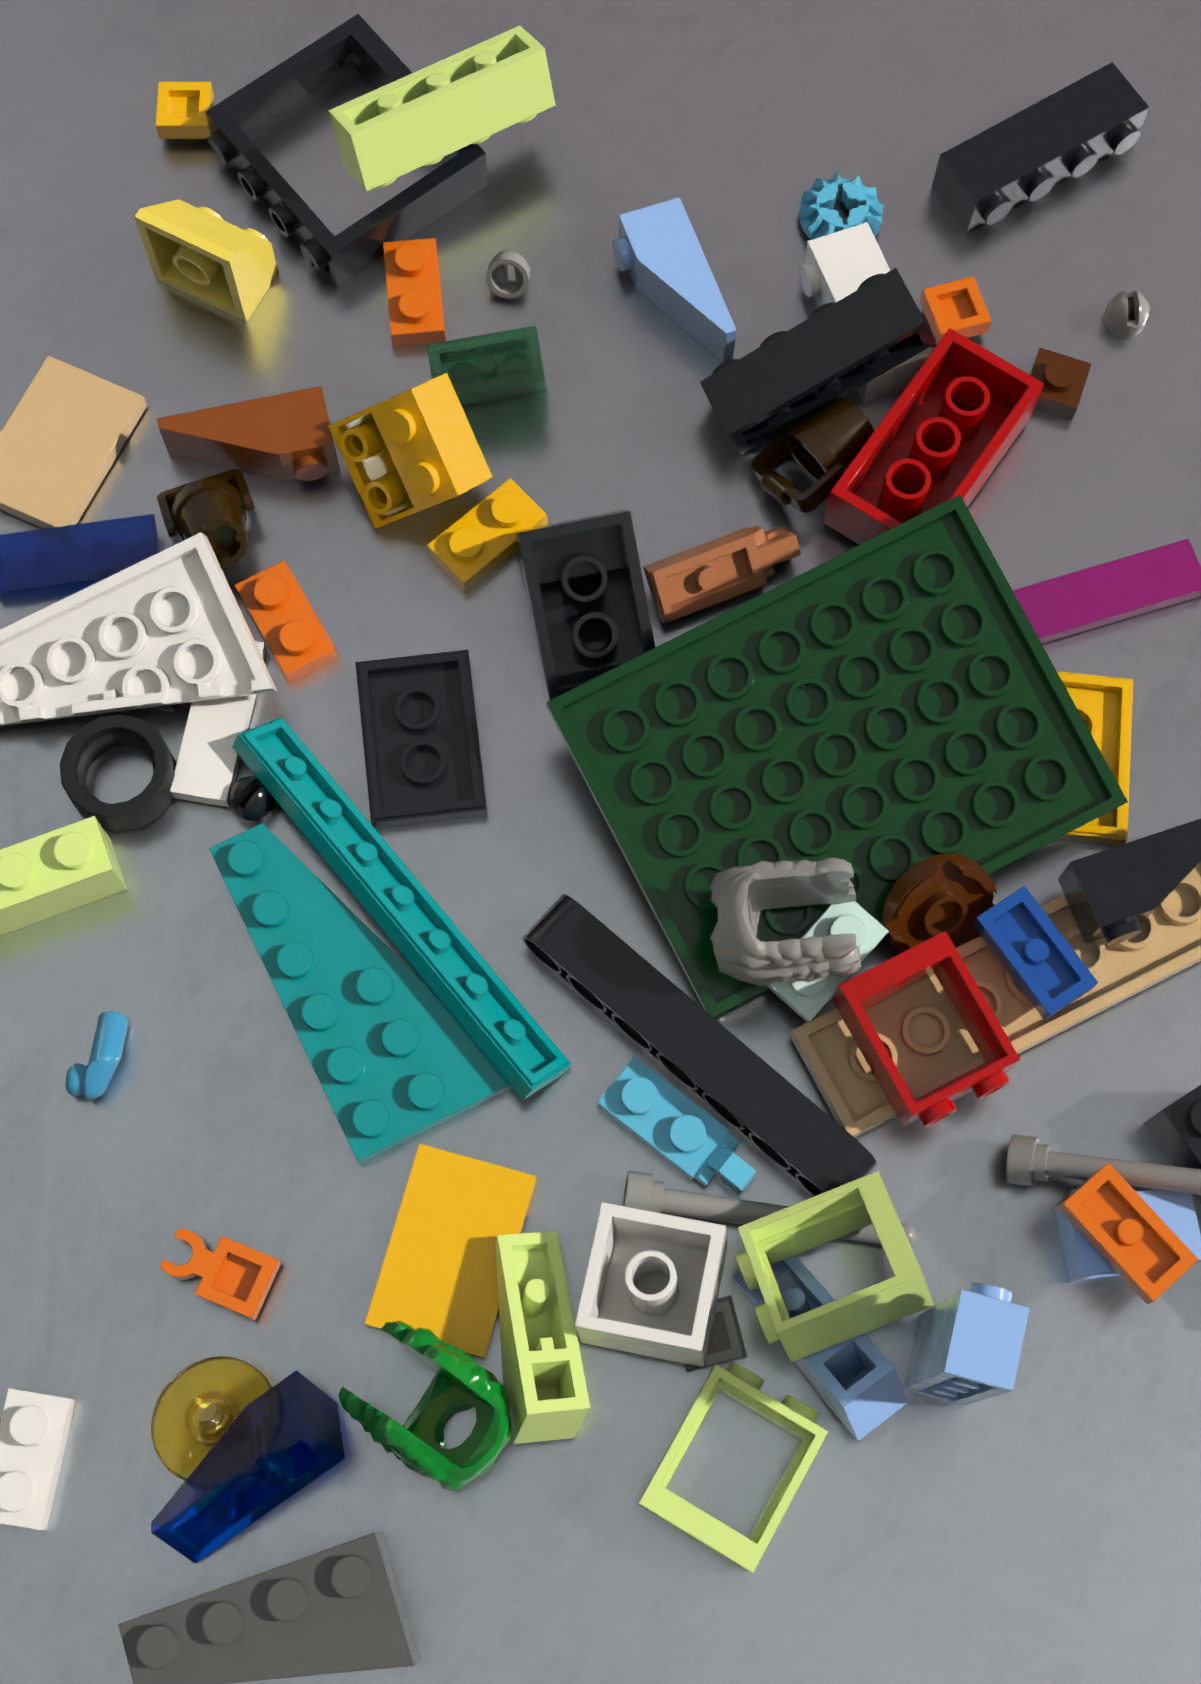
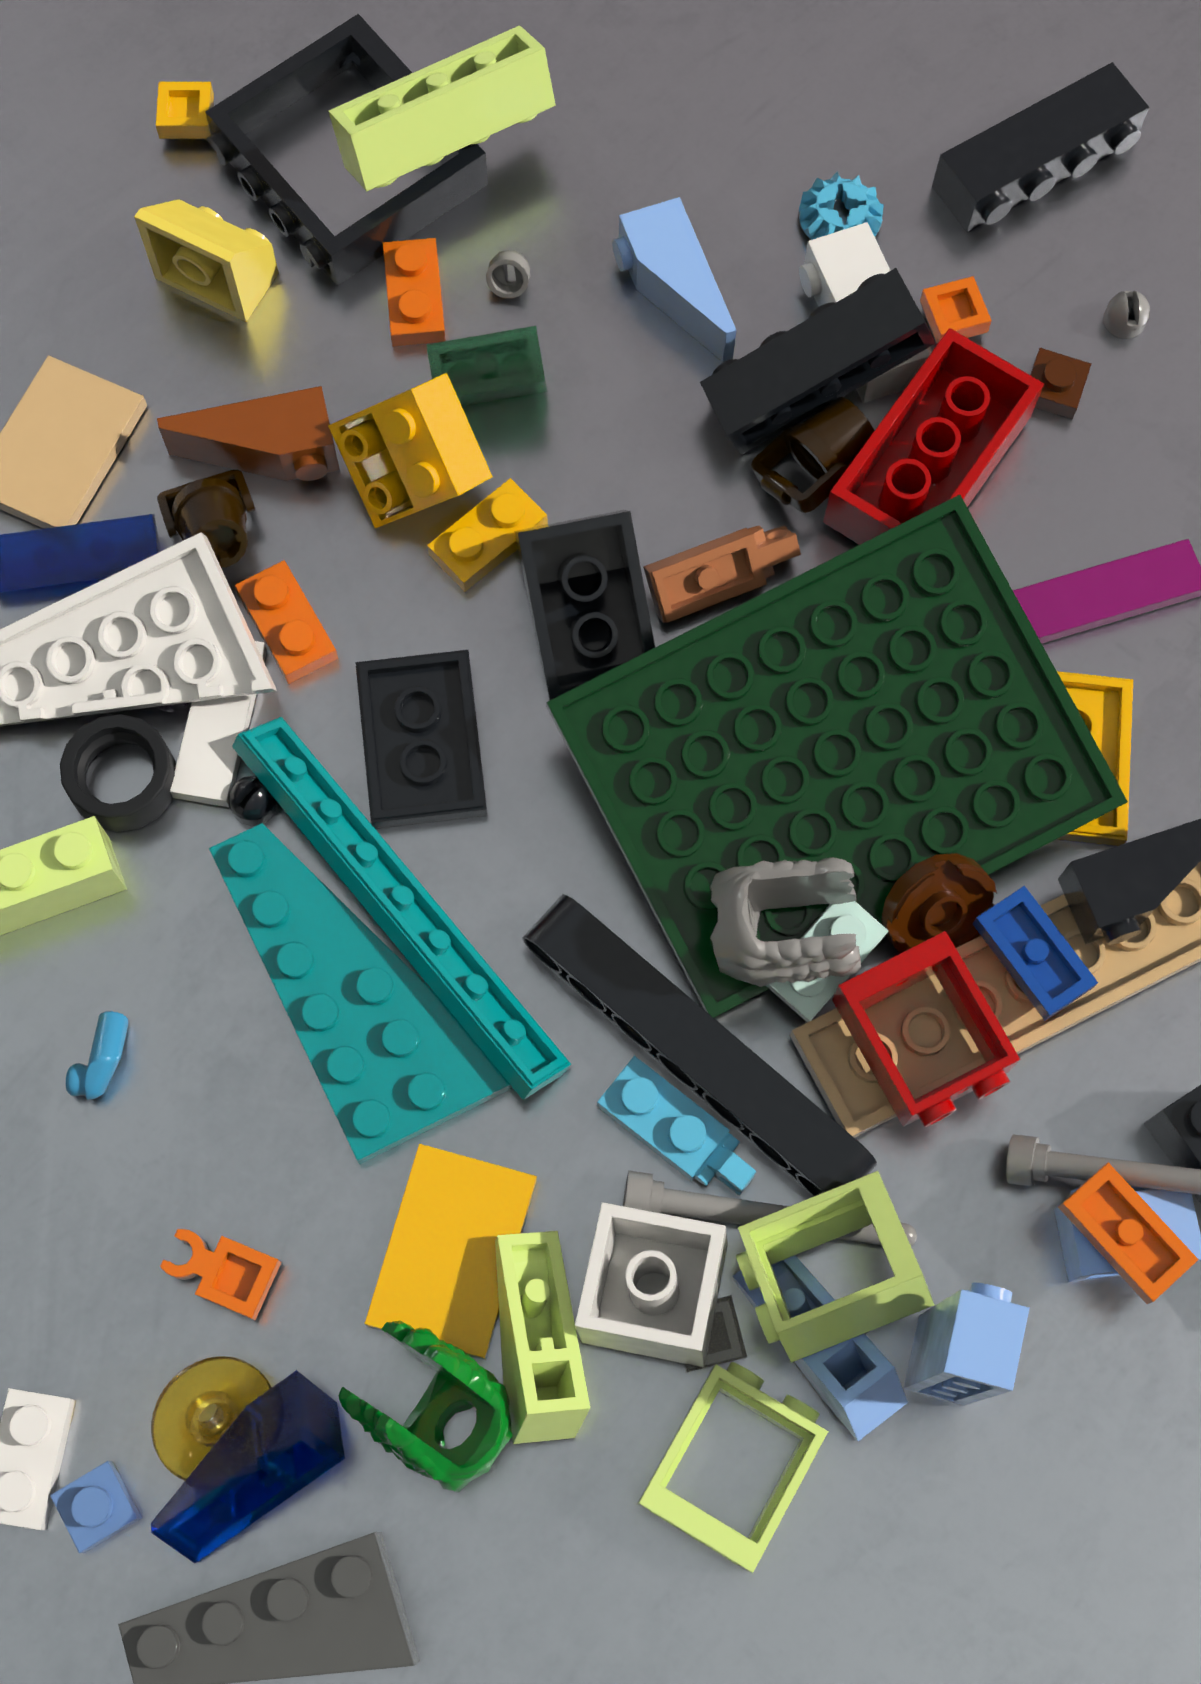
none -> medium blue plate [50,1461,142,1553]

